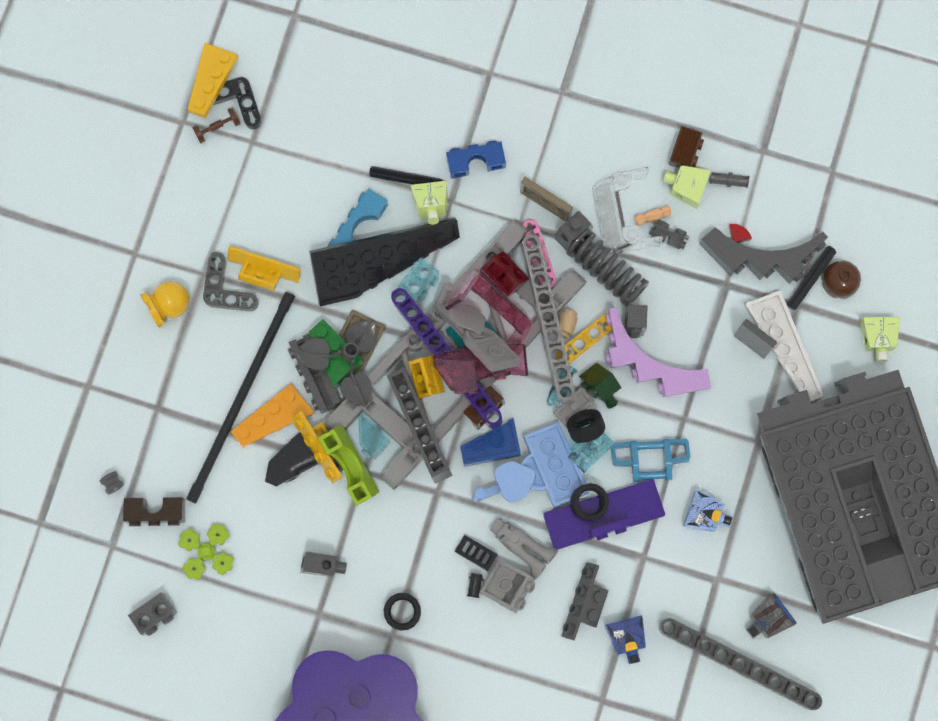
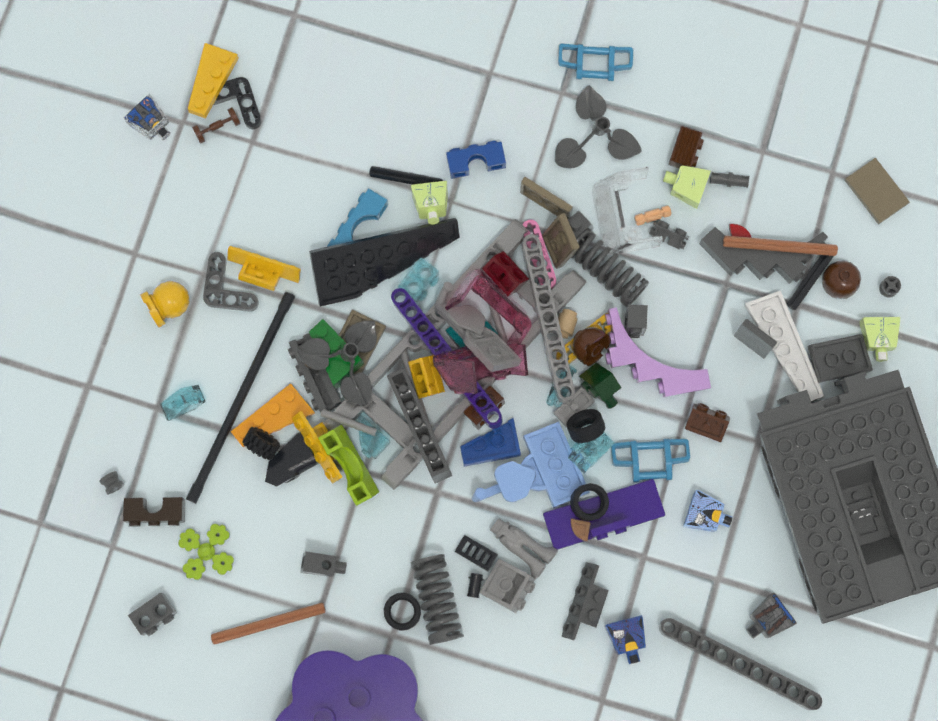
none -> torso [124,94,170,140]
none -> clear light blue slope [160,385,206,421]
none -> nougat axle [211,603,326,644]
none -> black tyre [242,427,281,460]
none -> light grey bar [321,409,377,436]
none -> dark grey piece [410,554,464,645]
none -> dark tan tile [542,213,580,269]
none -> dark grey plant [555,85,642,168]
none -> dark azure bar [558,44,633,81]
none -> medium nougat tile [571,519,590,542]
none -> reddish brown cylinder [573,327,611,366]
none -> reddish brown bracket [685,403,730,442]
none -> nougat axle [723,236,838,256]
none -> dark grey tile [808,334,873,383]
none -> dark tan tile [845,158,910,225]
none -> dark grey wheel [879,276,901,298]

